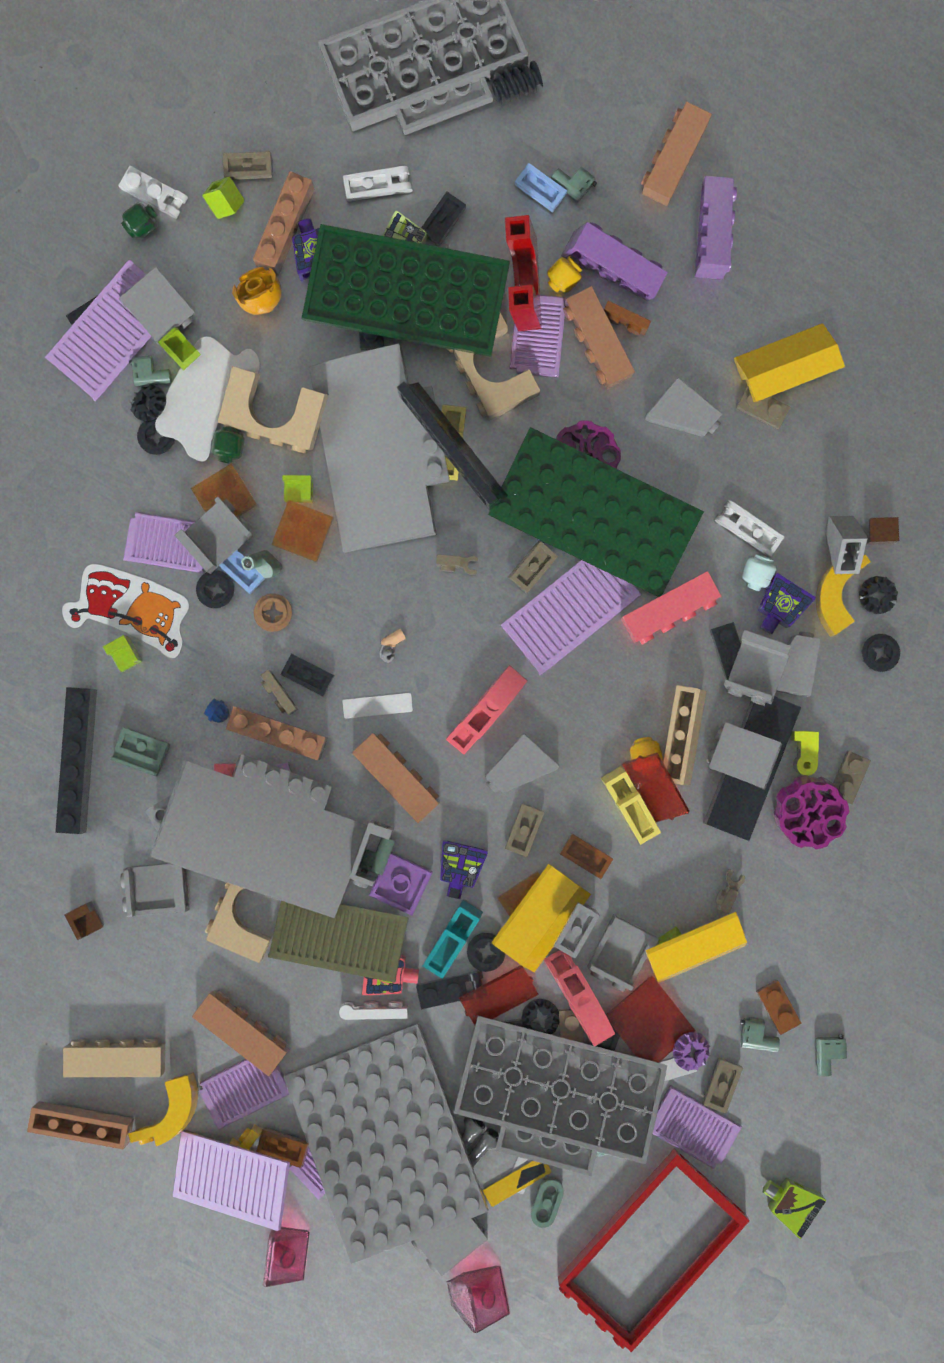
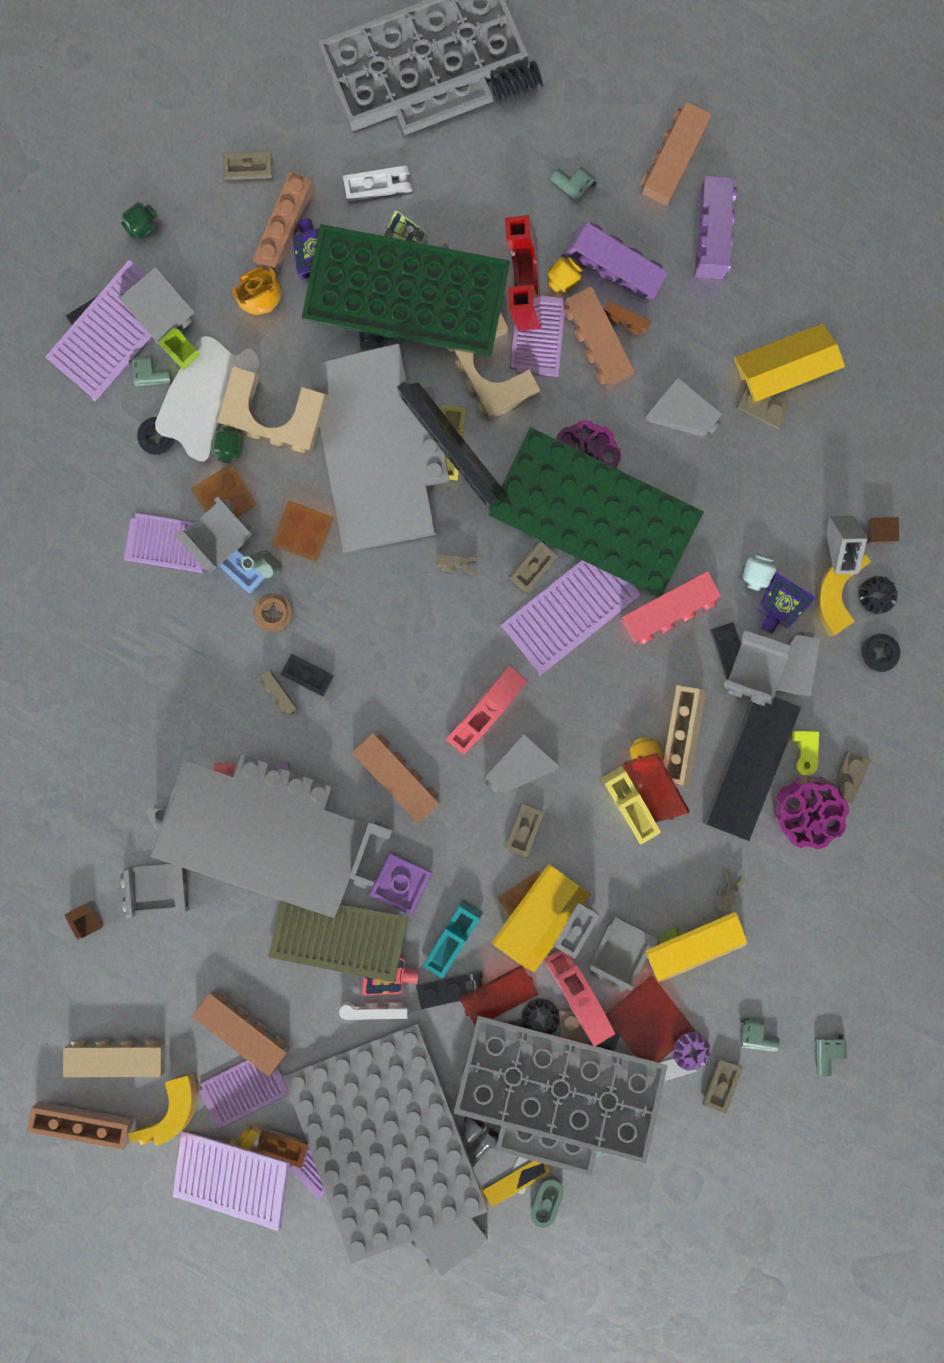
black brick [55,687,97,834] -> none
sticker [62,564,189,658] -> none
lime panel [103,635,142,672] -> none
sand green plate [111,727,169,776] -> none
white plate [118,166,188,219] -> none
black gear [130,384,166,421] -> none
black gear [196,570,234,608] -> none
lime panel [202,176,244,219] -> none
blue plate [204,698,229,723] -> none
tan arch [205,882,272,963] -> none
nougat brick [226,706,328,760] -> none
clear pink slope [263,1227,310,1287] -> none
lime panel [282,475,313,503] -> none
white sticker [342,693,413,719] -> none
sand green piece [360,837,395,876] -> none
arm [379,629,406,662] -> none
black plate [421,192,466,246] -> none
torso [440,840,488,899] -> none
clear pink slope [447,1266,510,1333] -> none
black gear [467,933,505,972] -> none
light blue plate [515,163,567,212] -> none
red door [558,1148,750,1353] -> none
dark orange plate [559,833,613,879] -> none
lavender window [653,1085,742,1169] -> none
light grey panel [707,723,782,789] -> none
white plate [715,500,784,557] -> none
dark orange plate [756,980,802,1035] -> none
lime torso [762,1178,827,1239] -> none

